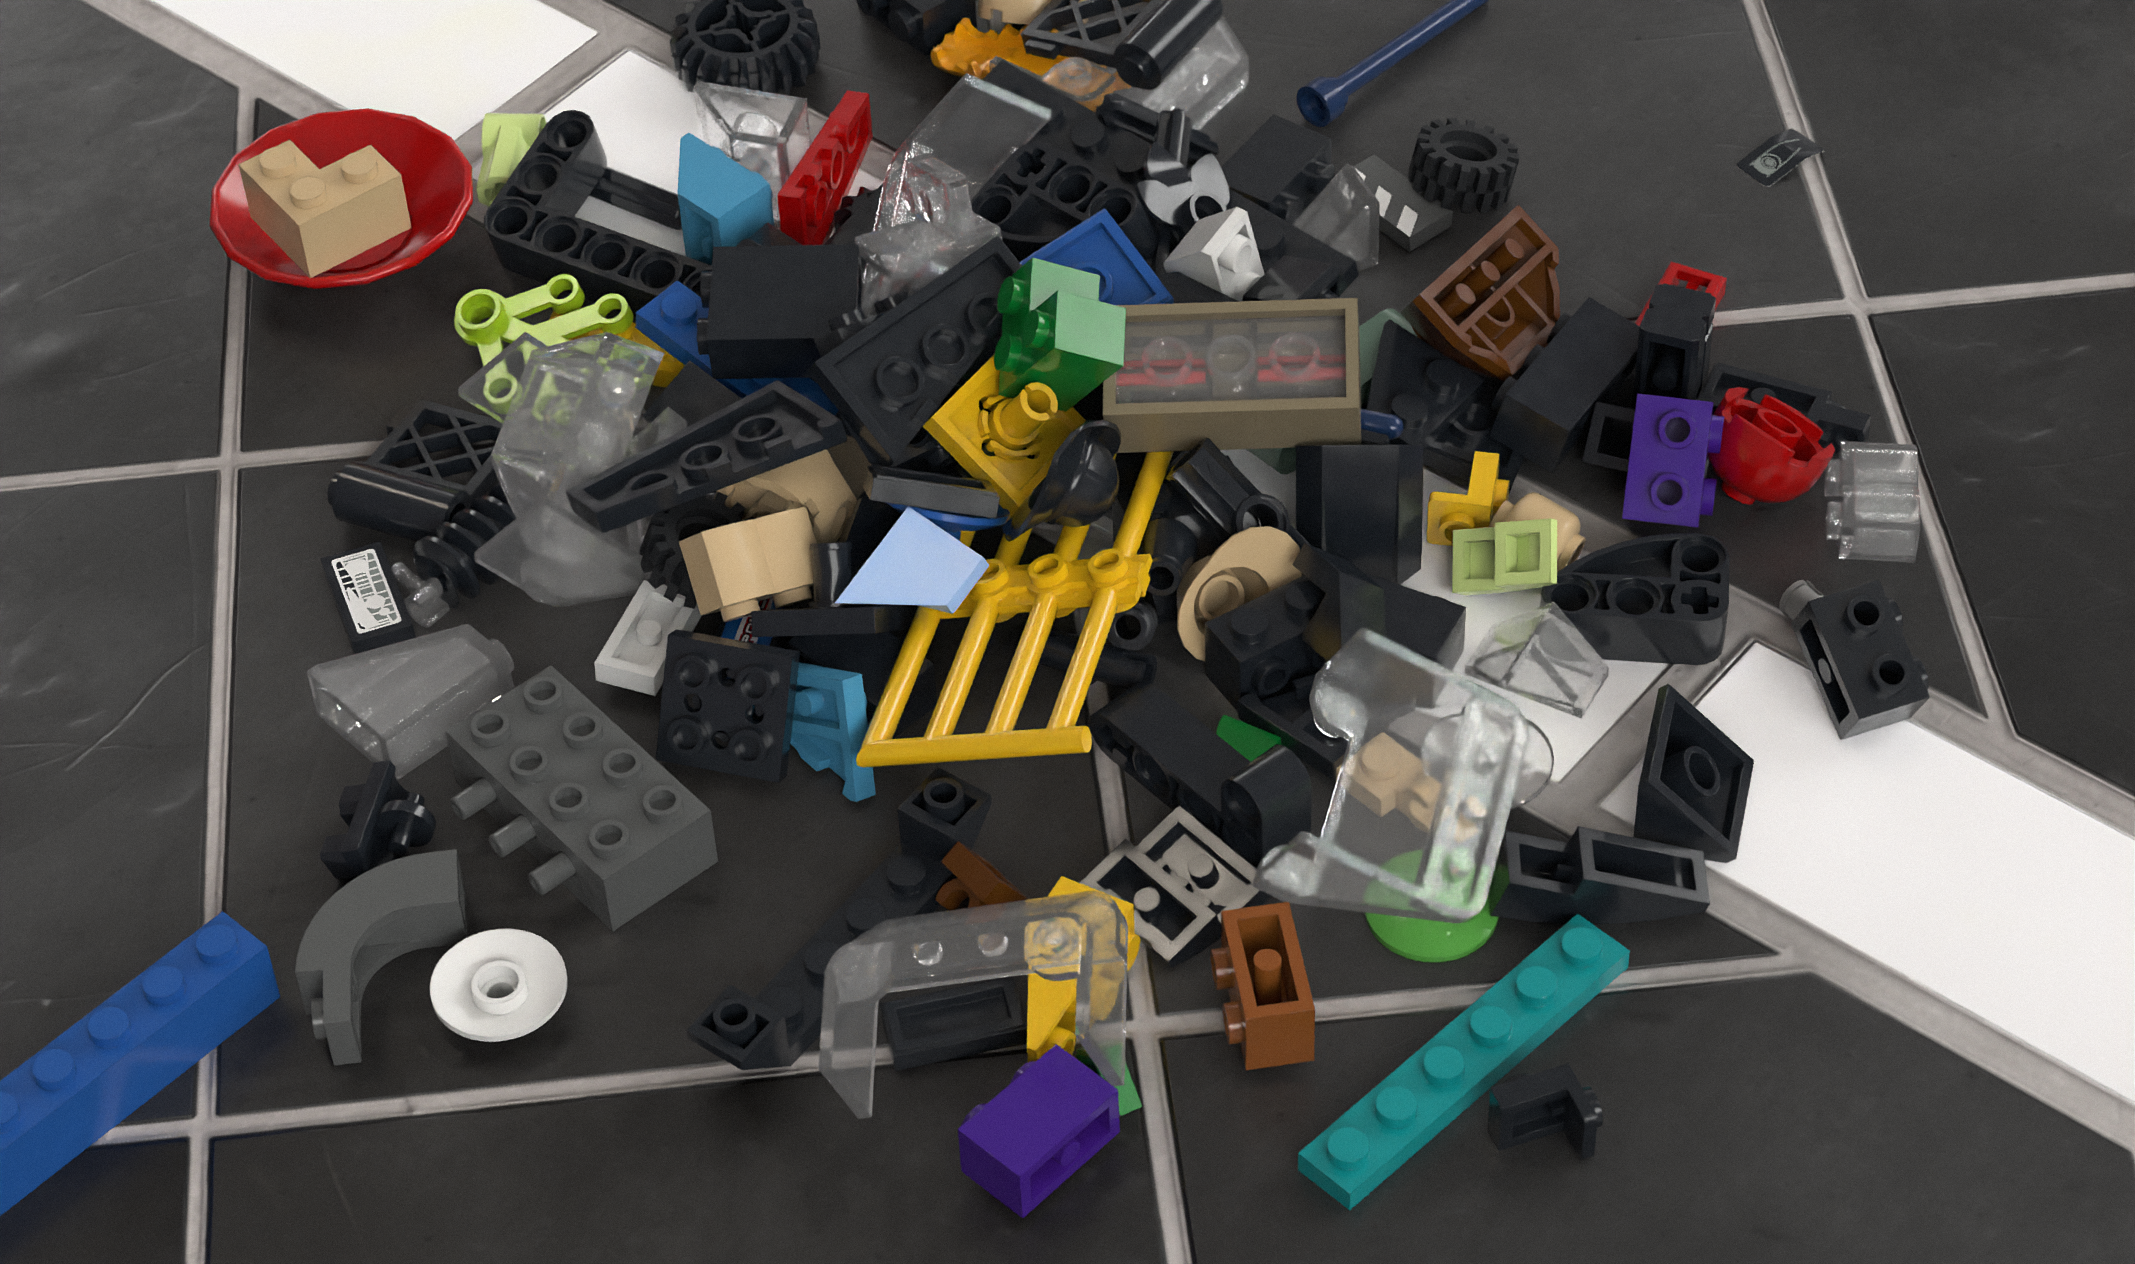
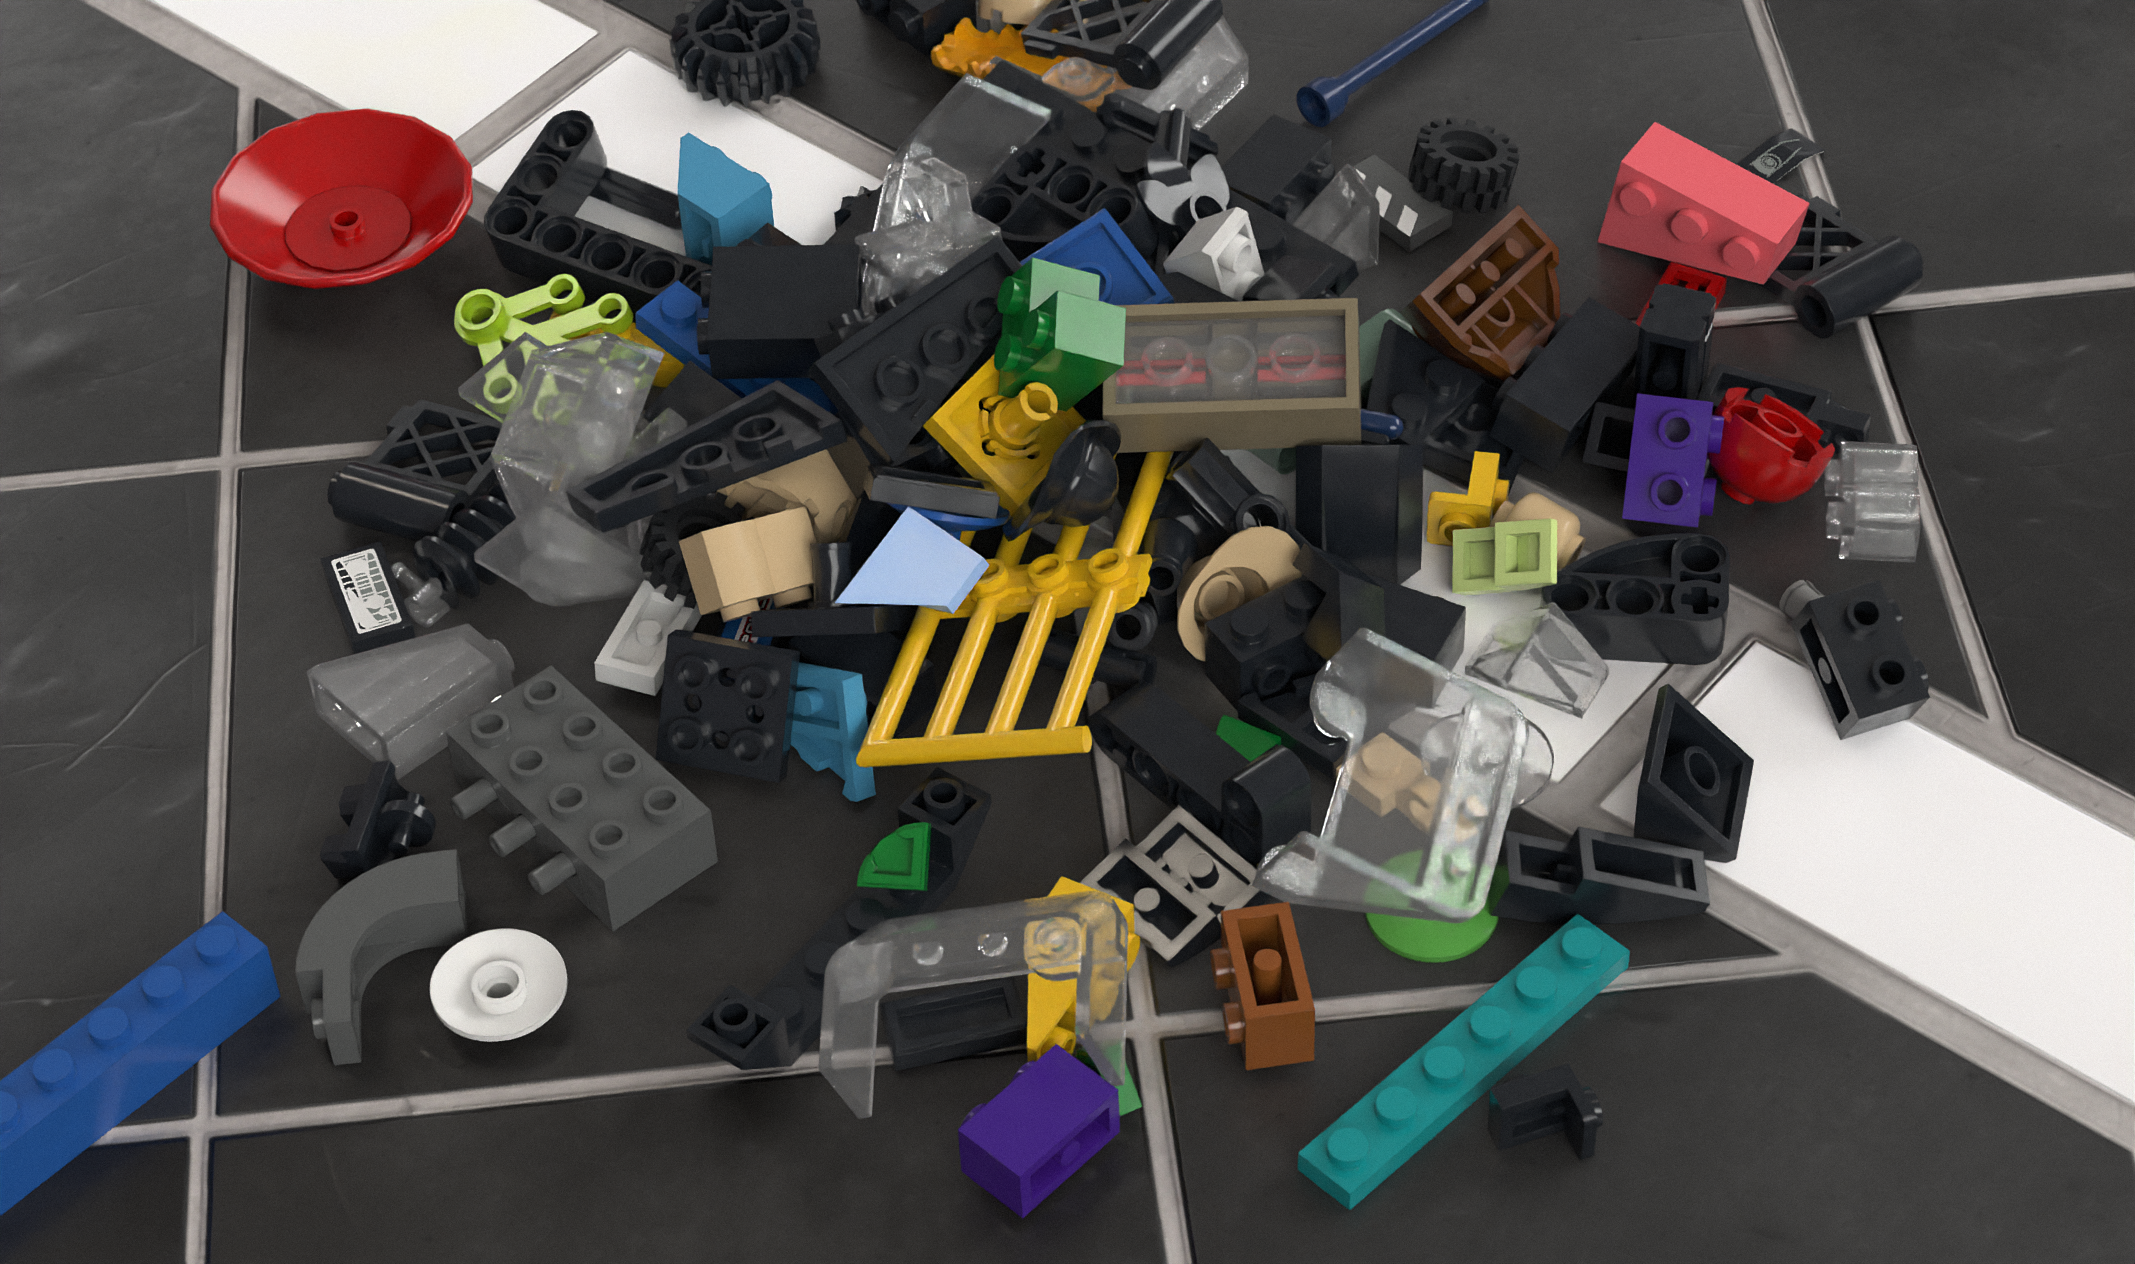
tan brick [239,140,412,279] -> none
yellowish green piece [476,113,547,207] -> none
clear slope [693,81,811,229] -> none
red wing [777,90,873,245] -> none
reddish brown tile [936,841,1029,933] -> none
none -> green tile [857,822,931,891]
none -> coral wedge [1597,122,1810,285]
none -> black piece [1758,194,1923,339]

